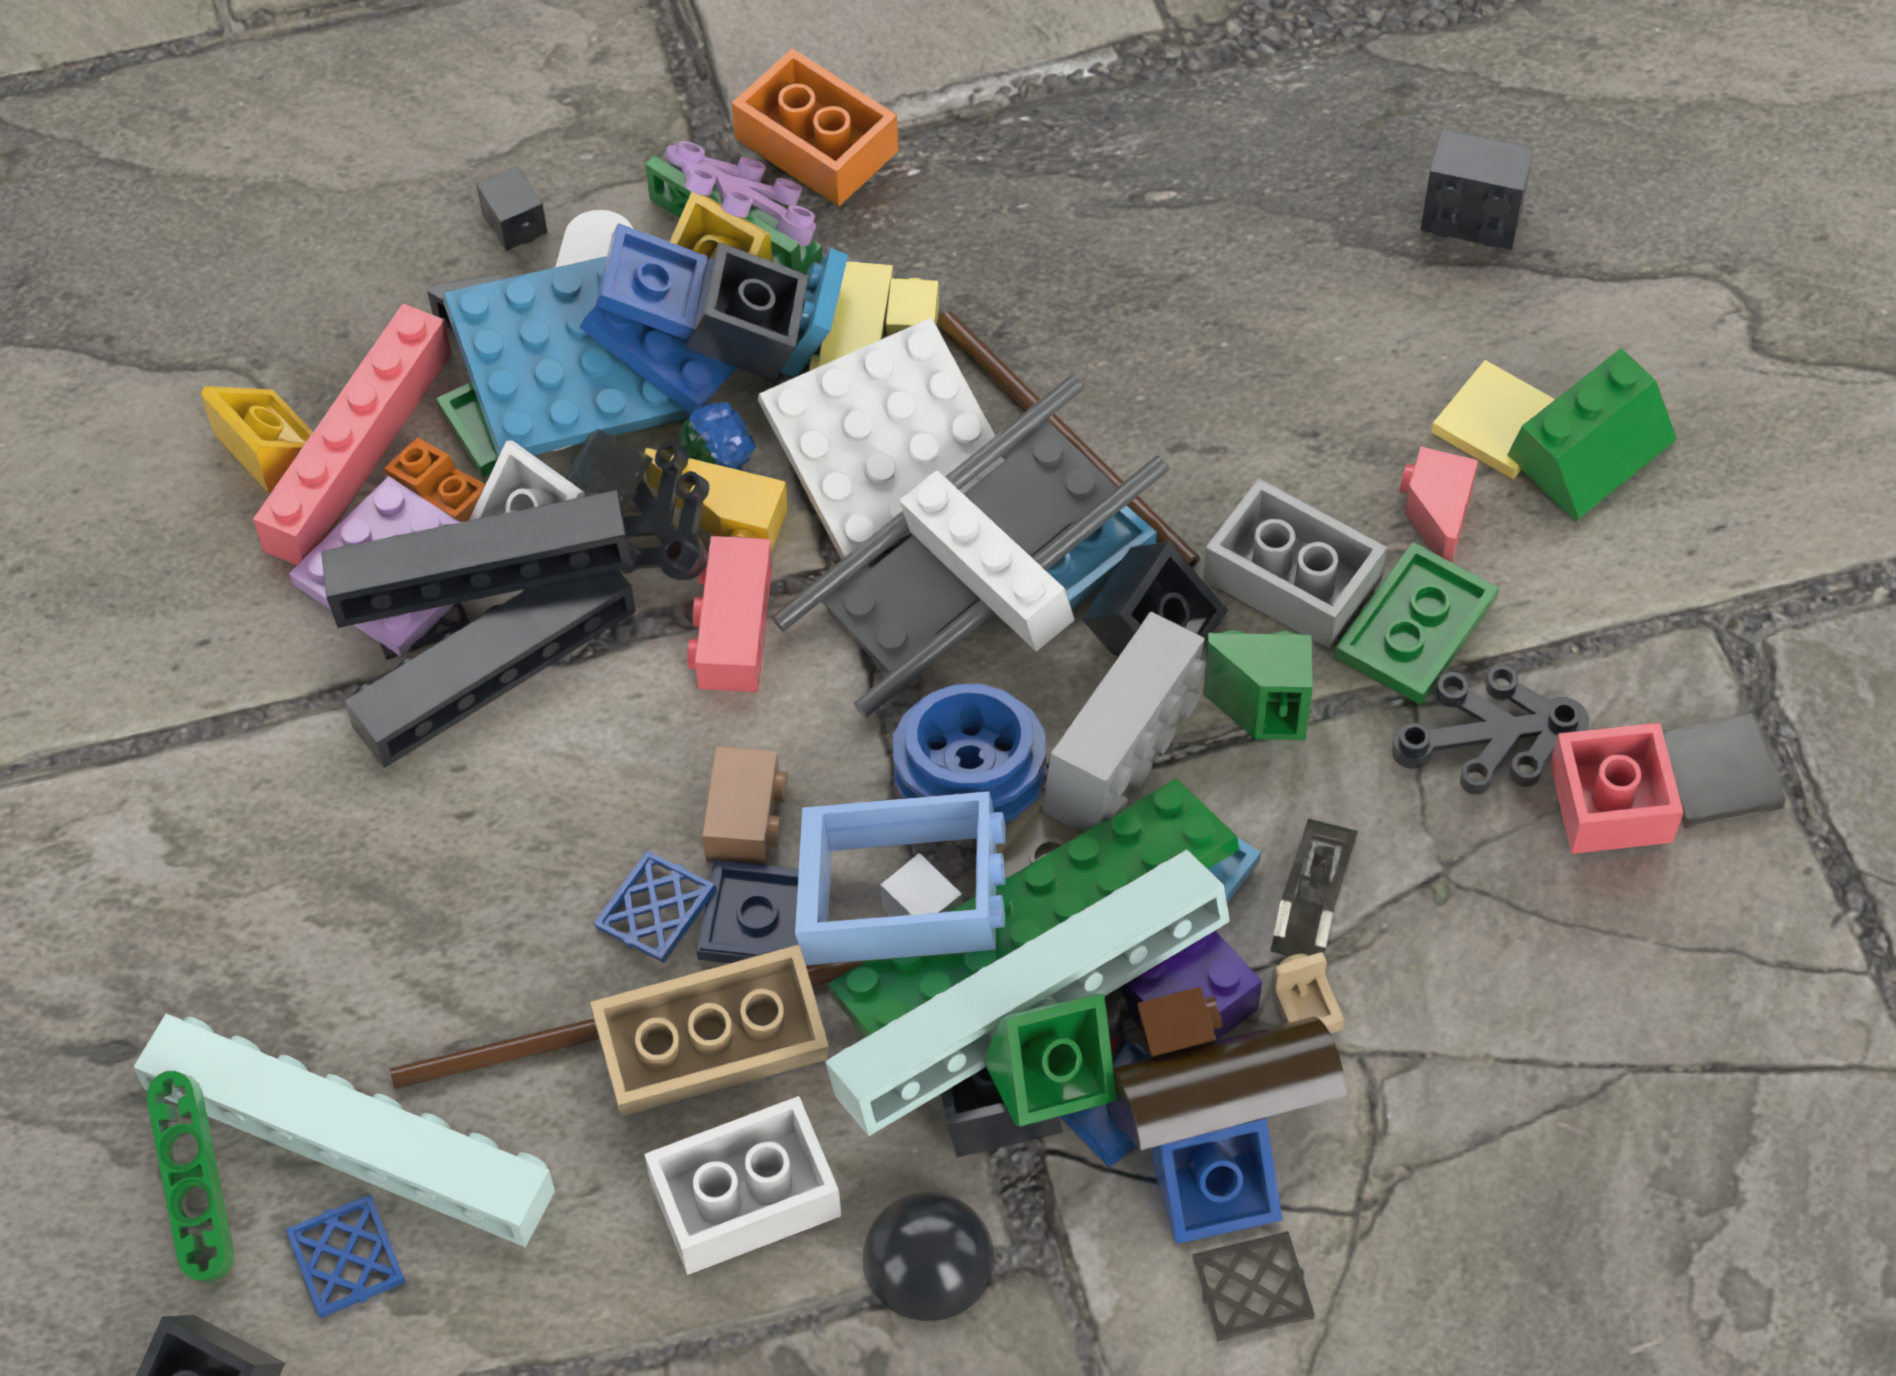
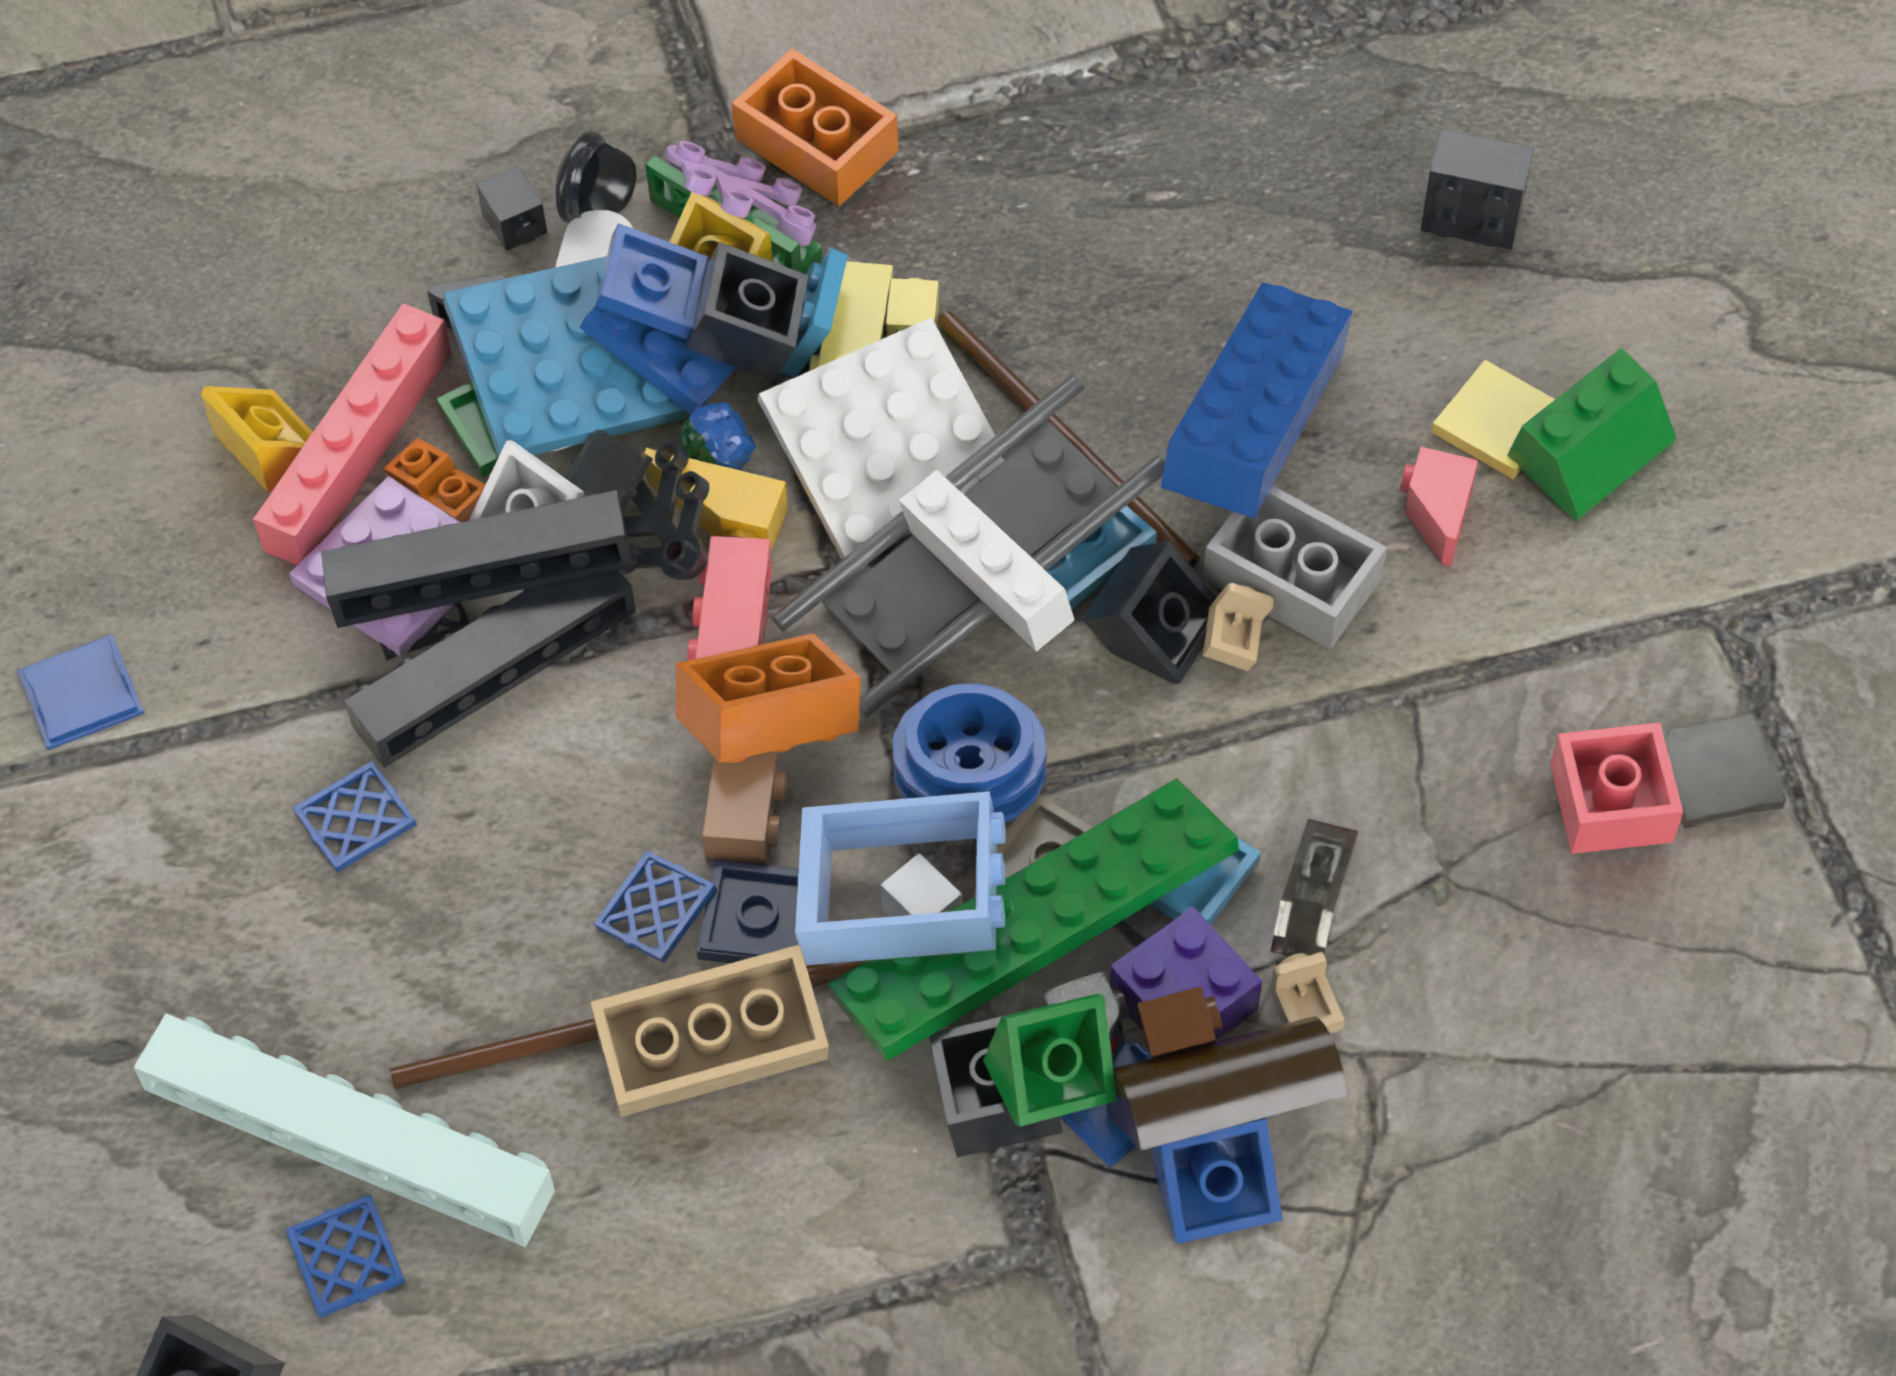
green beam [147,1071,234,1282] -> none
white brick [644,1096,841,1275] -> none
light aqua brick [825,850,1230,1136] -> none
black piece [863,1192,995,1321] -> none
brick [1042,612,1206,831] -> none
clear smoke window [1192,1231,1315,1342] -> none
green slope [1203,630,1313,740] -> none
plate [1334,542,1499,705] -> none
plant [1392,665,1589,794] -> none
none -> piece [17,634,145,750]
none -> window [292,761,417,872]
none -> black piece [555,131,637,223]
none -> orange brick [676,633,861,763]
none -> blue brick [1160,282,1353,519]
none -> tan bracket [1203,583,1274,671]

